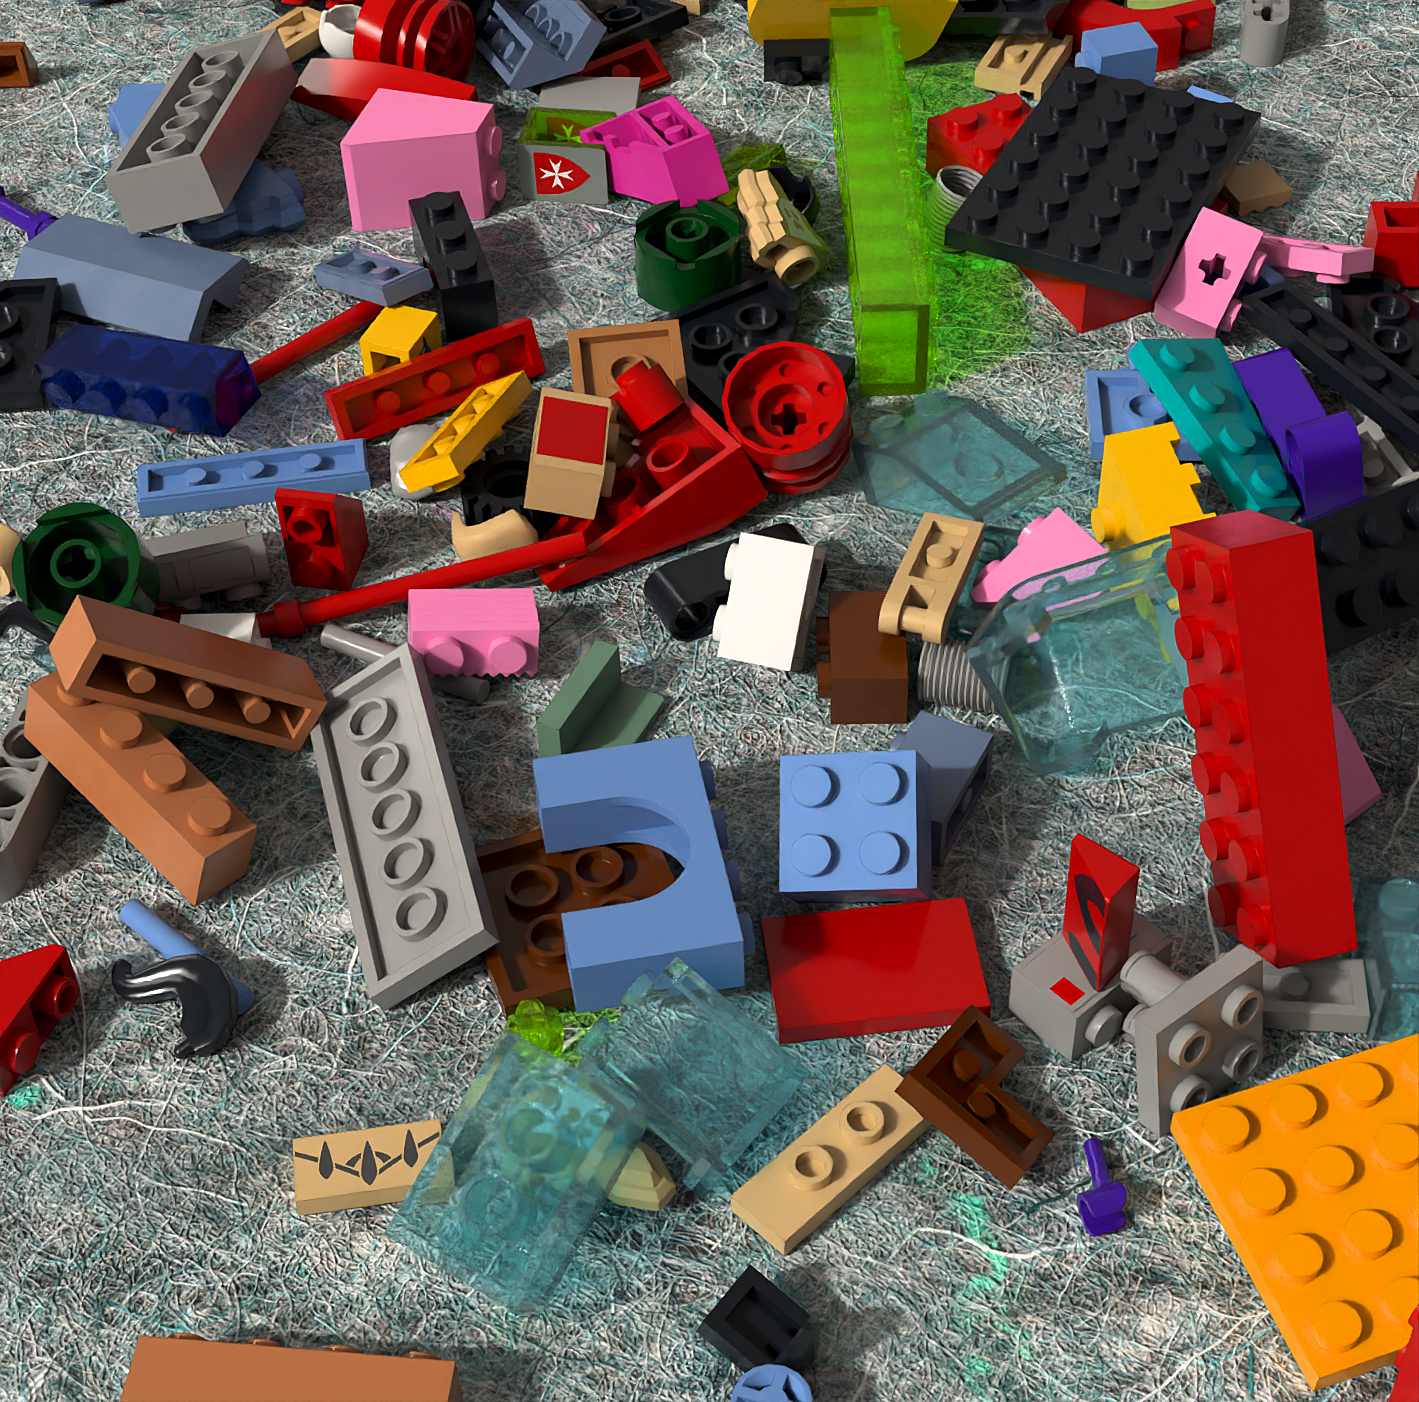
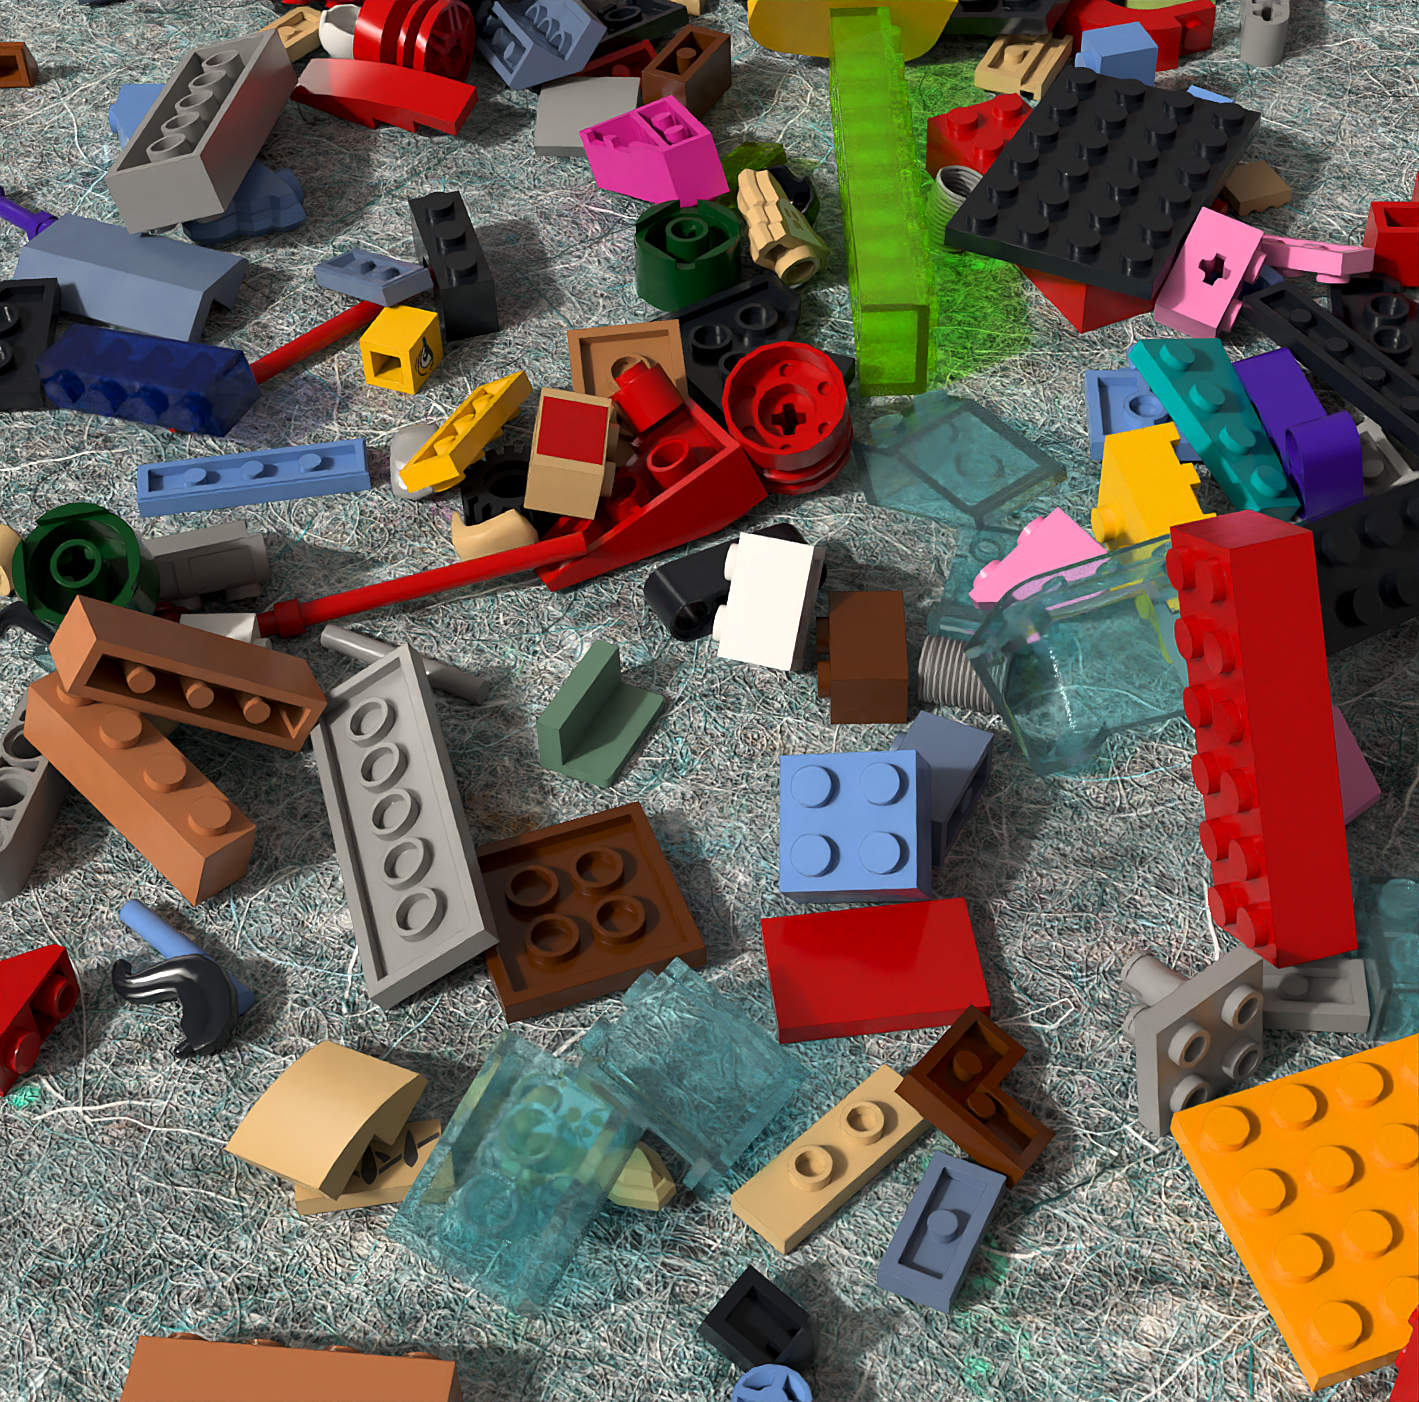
red slope [274,488,369,592] -> none
red plate [323,317,546,441] -> none
bright pink slope [340,88,507,232] -> none
bright pink brick [407,588,540,679] -> none
clear neon green plate [505,999,564,1072] -> none
piece [517,107,617,205] -> none
medium blue arch [532,735,756,1013] -> none
black plate [764,38,861,85] -> none
tan plate [878,512,985,645] -> none
light grey brick [1008,911,1173,1062] -> none
red slope [1062,833,1140,992] -> none
dark purple hand [1077,1138,1127,1237] -> none
none -> tan slope [225,1040,429,1202]
none -> reddish brown brick [642,24,732,121]
none -> sand blue plate [876,1150,1007,1315]

